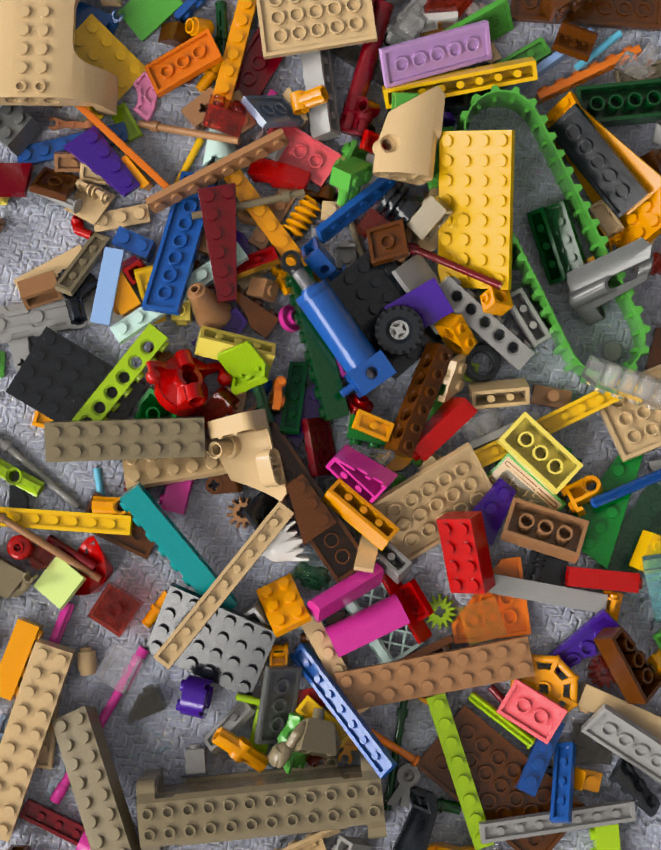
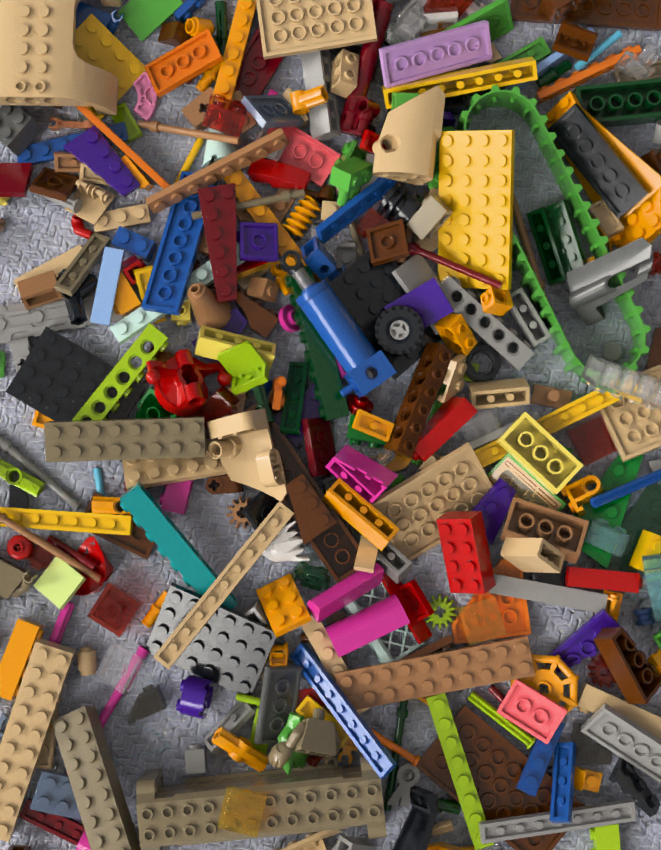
none -> sand blue plate [30,769,82,820]
none -> clear yellow plate [217,785,267,838]
none -> dark purple tile [239,222,279,262]
none -> tan brick [330,49,359,98]
none -> tan axle [432,819,454,836]
none -> tan brick [500,537,565,573]
none -> medium nougat bar [513,195,548,300]
none -> dark green axle [535,59,572,88]
none -> clear red plate [567,415,617,466]
none -> clear light blue brick [584,518,630,557]
none -> dark blue wheel [633,607,655,626]

